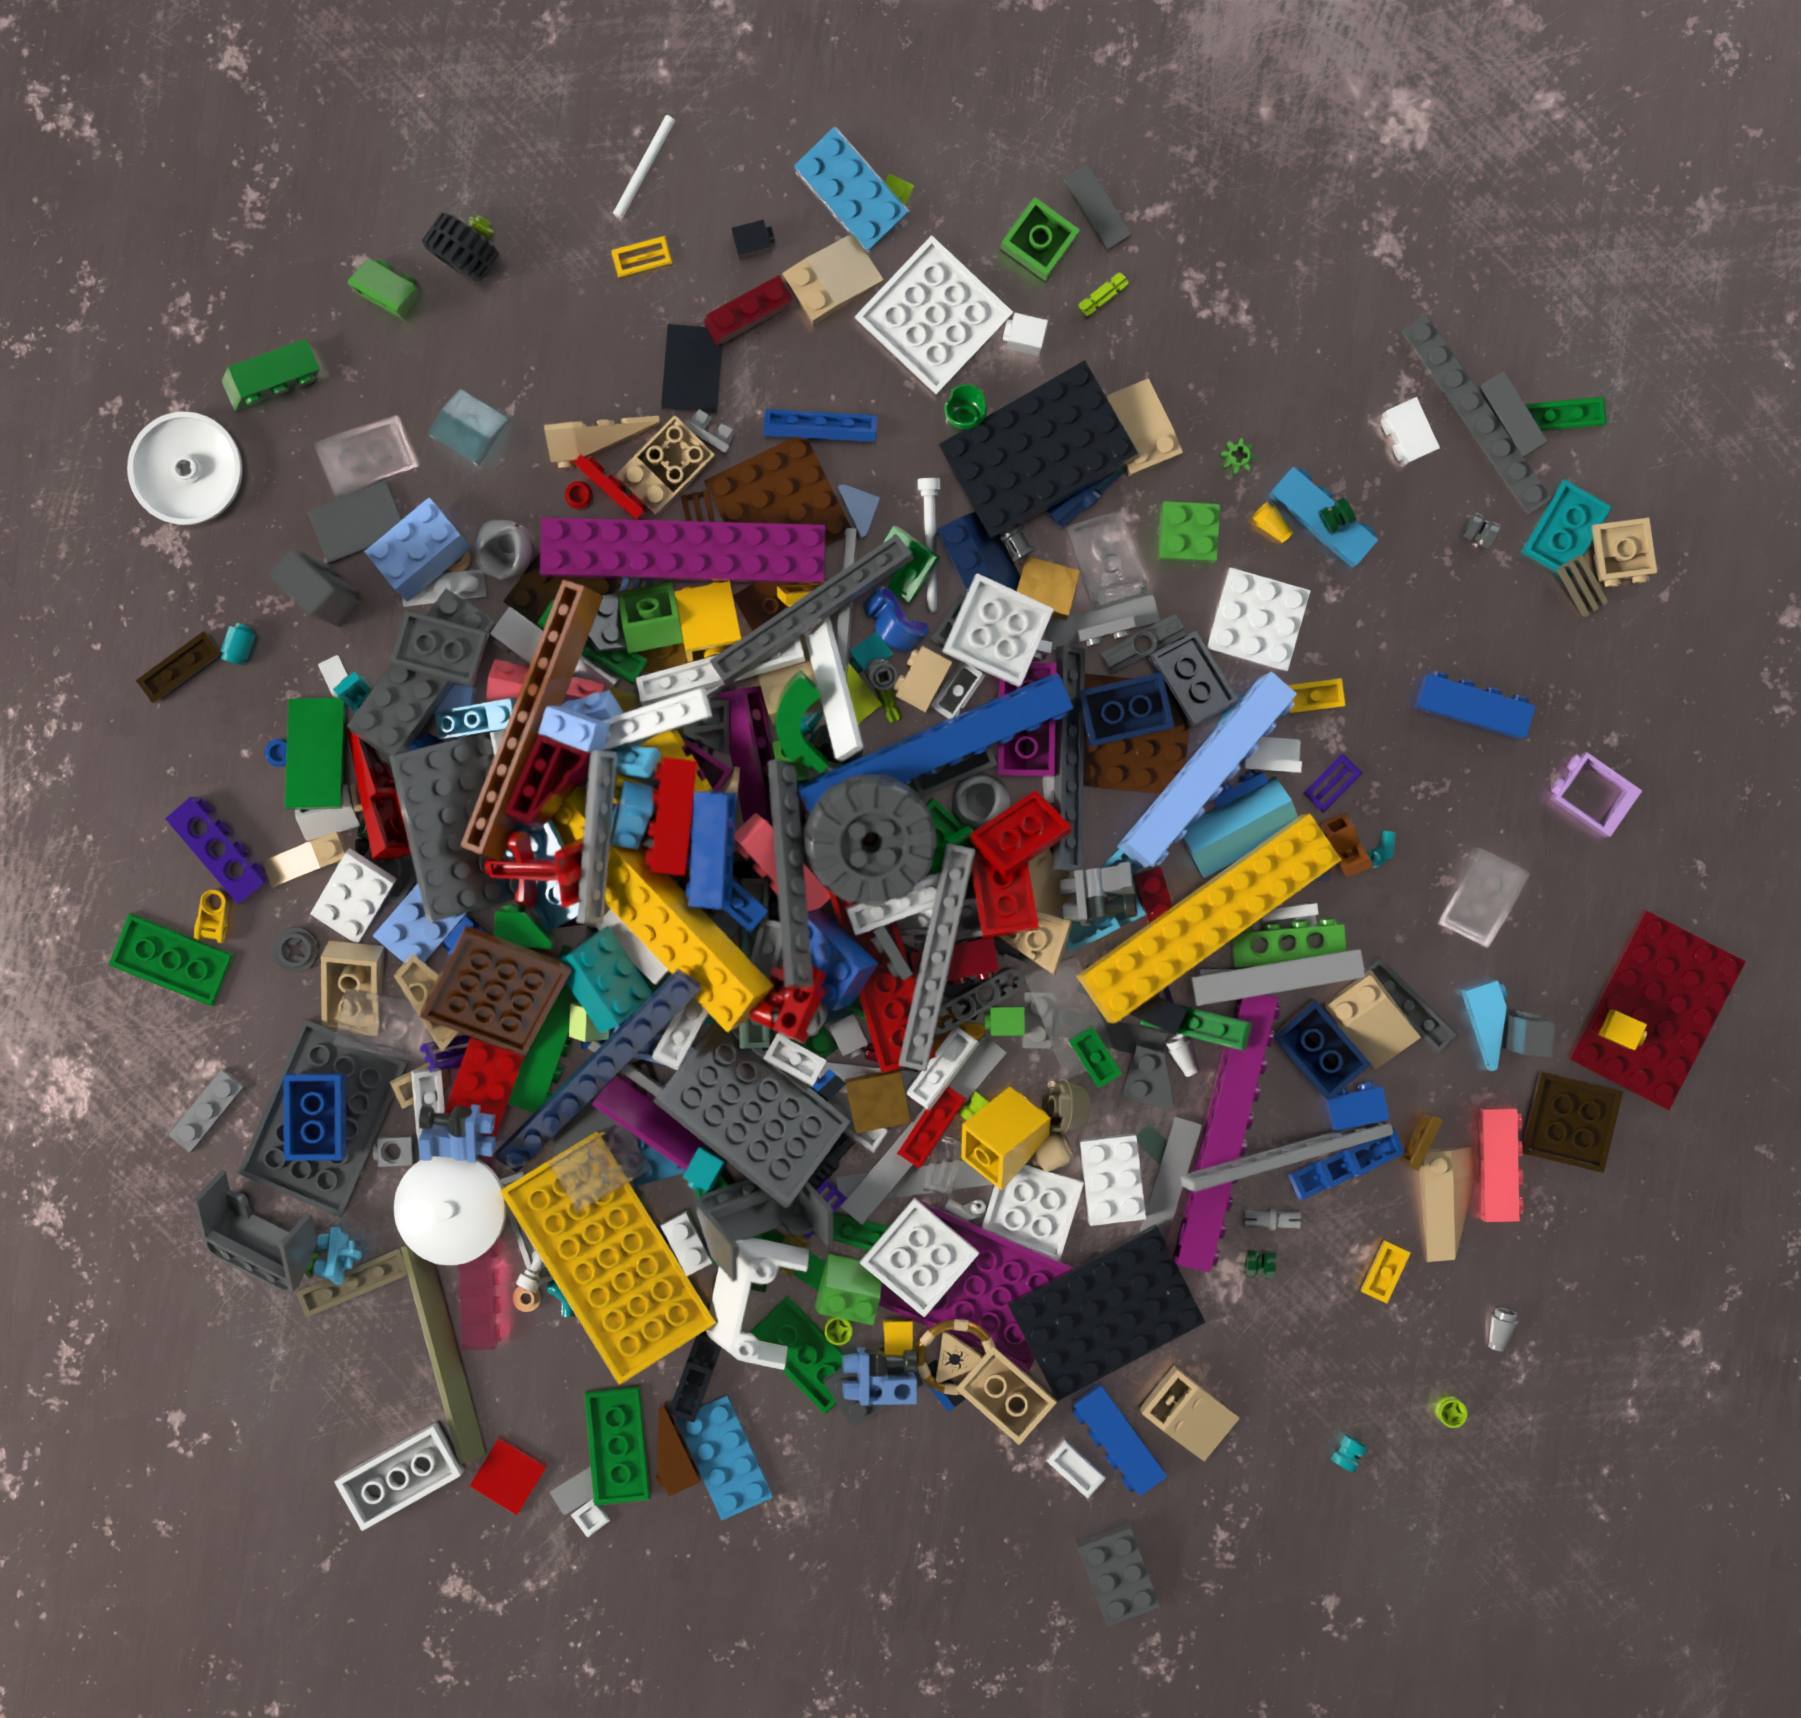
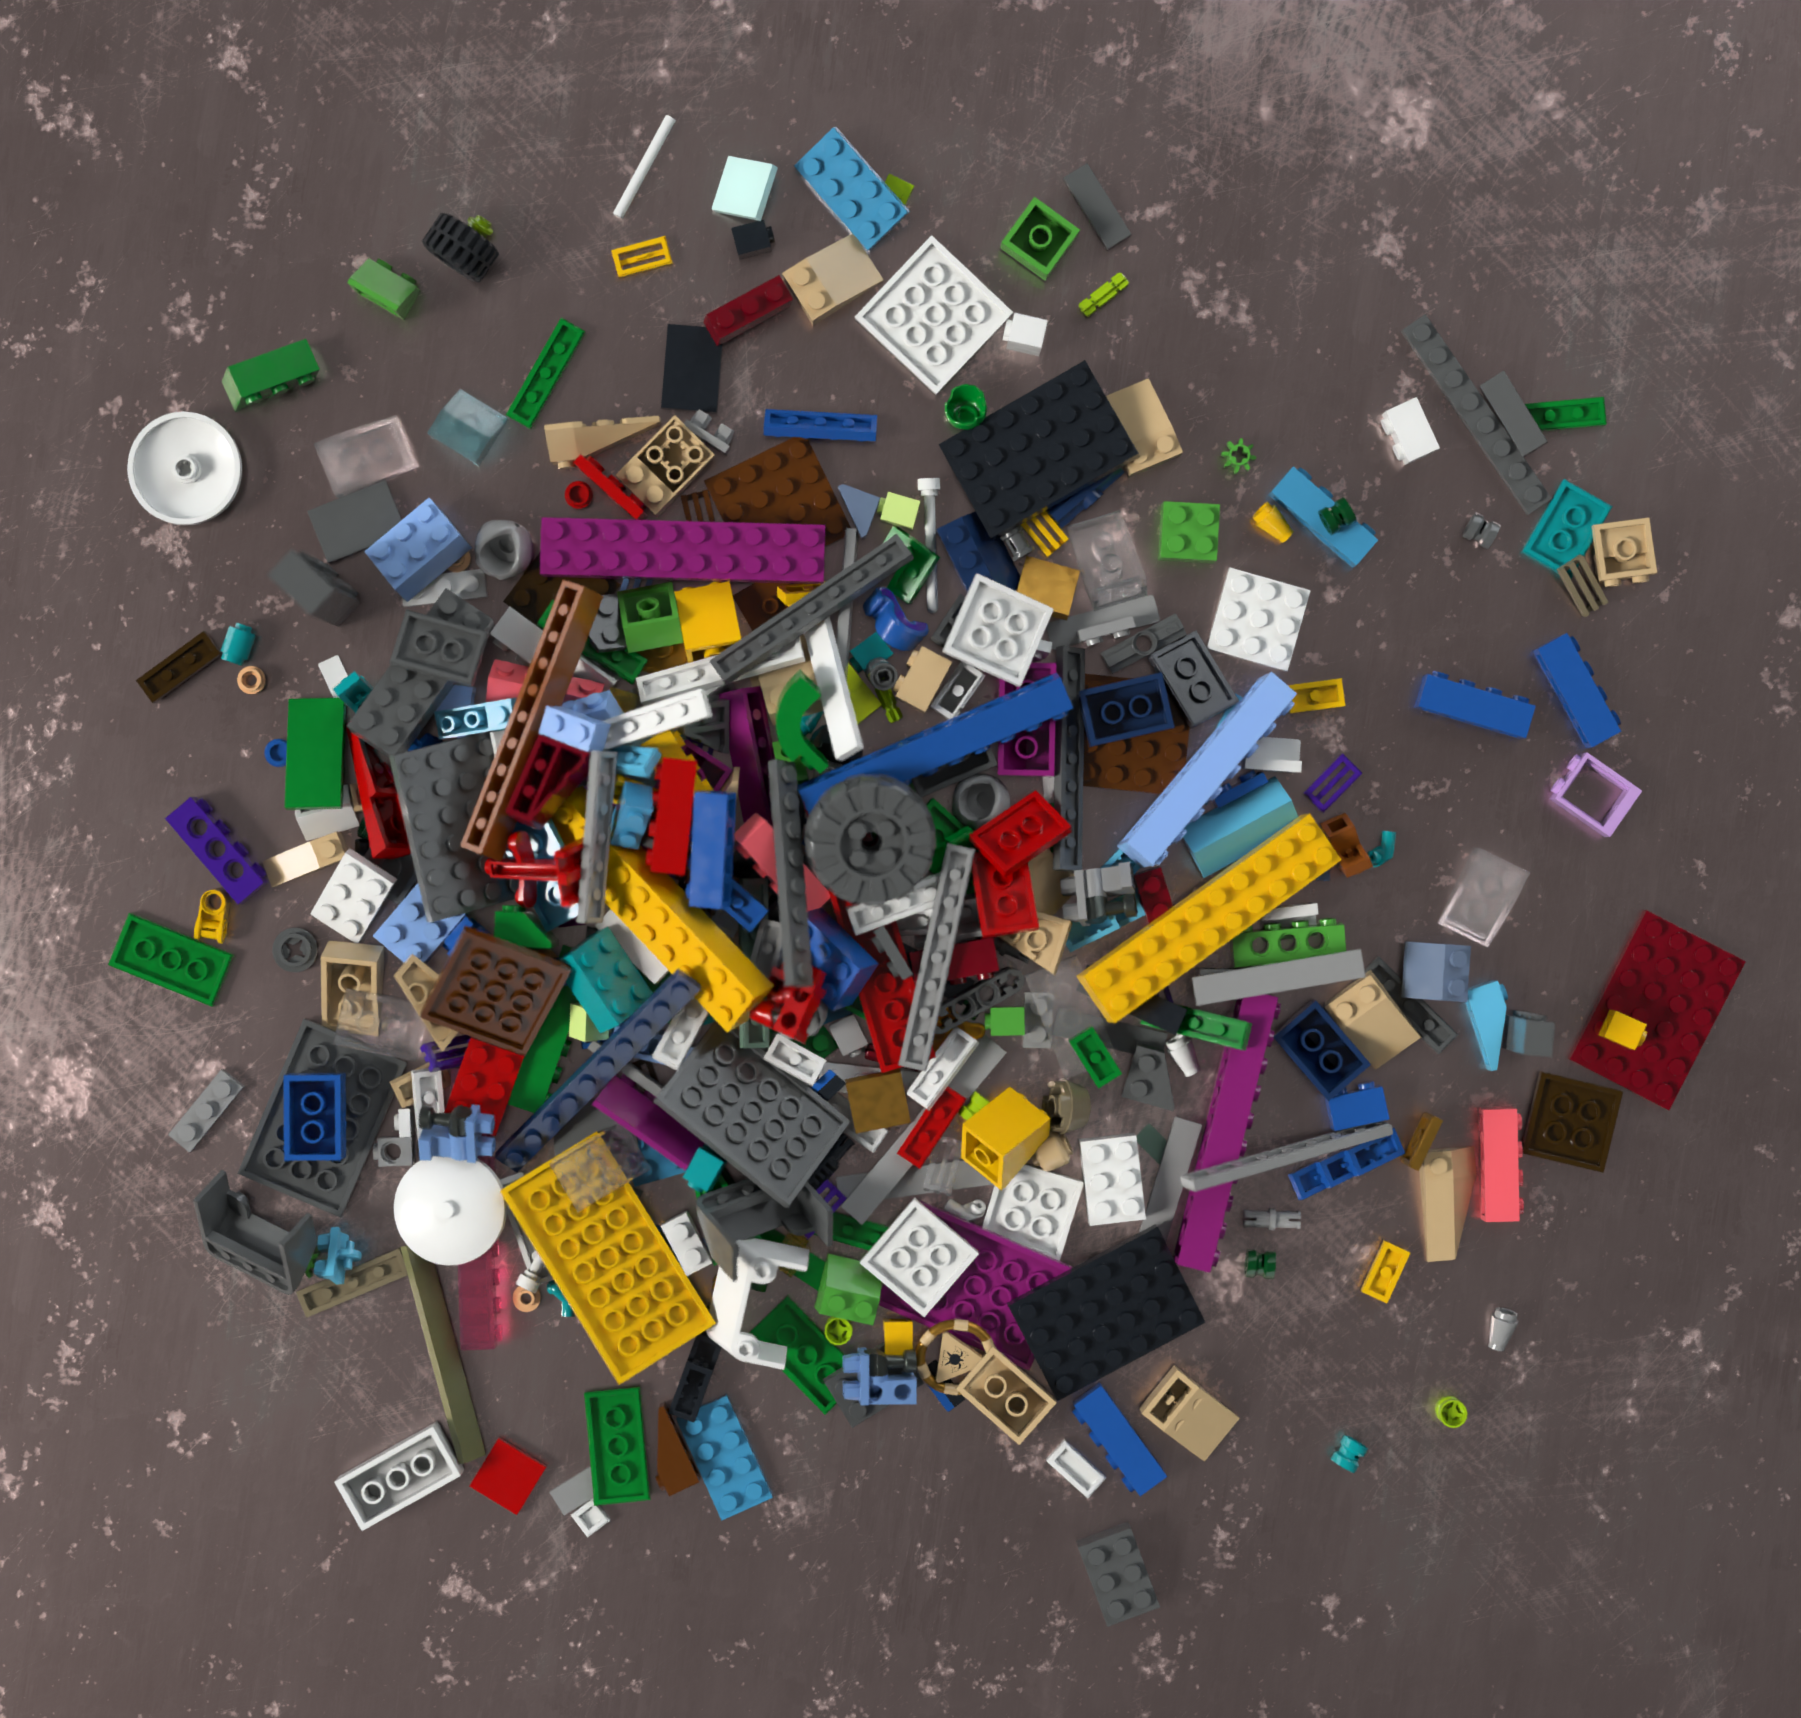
none -> light nougat plate [237,666,266,694]
none -> white plate [394,1107,414,1137]
none -> green tile [506,317,586,429]
none -> light aqua tile [712,156,778,221]
none -> yellowish green brick [877,492,920,531]
none -> yellow tile [1021,511,1069,557]
none -> sand blue slope [1401,941,1471,1002]
none -> blue brick [1533,633,1621,749]

